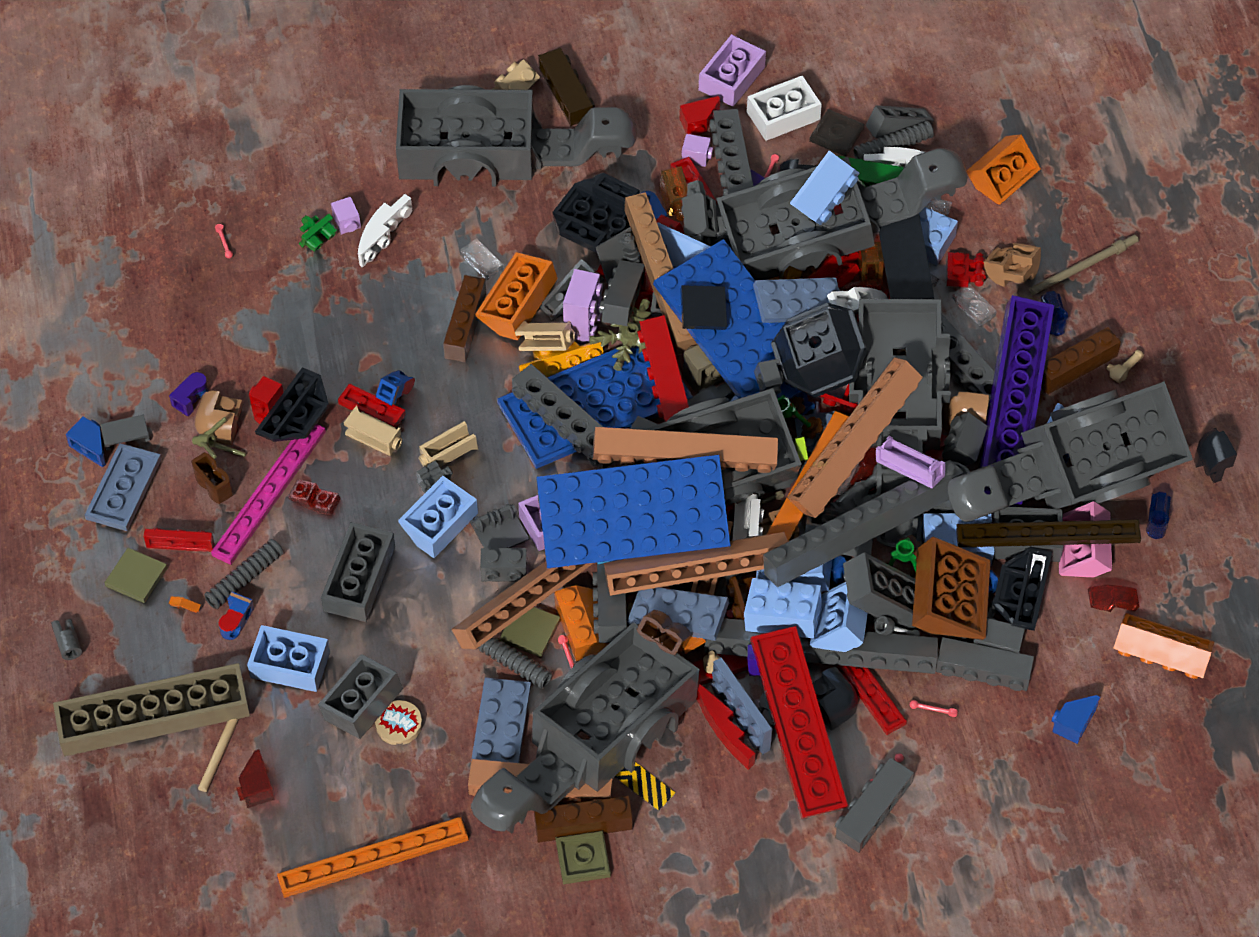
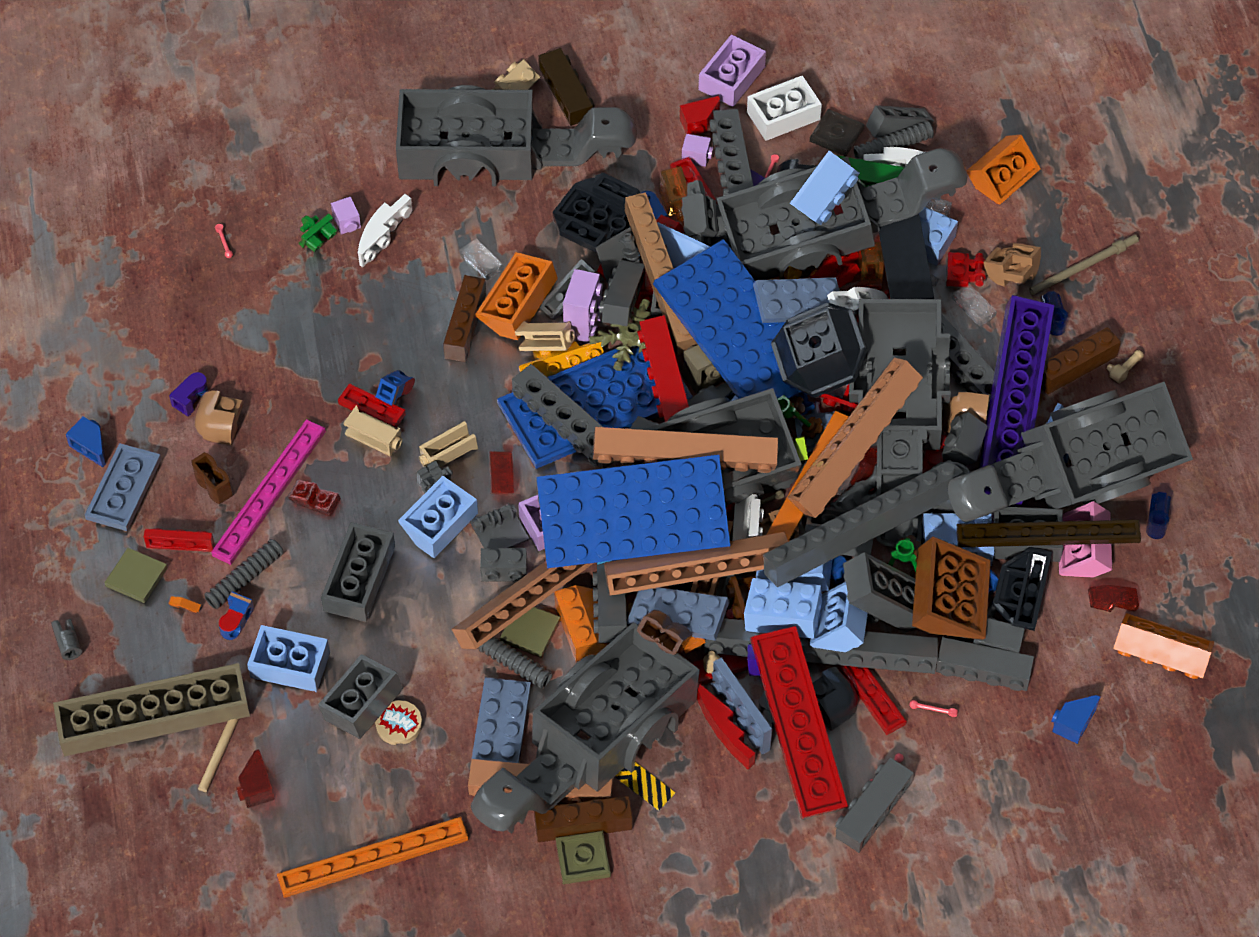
dark grey hinge [100,414,150,451] -> none
olive plant [192,417,246,459] -> none
red brick [249,376,284,424] -> none
black wedge [255,367,329,442] -> none
coral hinge [558,635,574,668] -> none
black tile [680,285,727,330] -> none
dark grey brick [754,359,784,395] -> none
dark grey hinge [875,616,920,636] -> none
lavender container [876,436,945,488] -> none
black brick [1194,428,1237,483] -> none
none -> clear red slope [489,451,514,495]

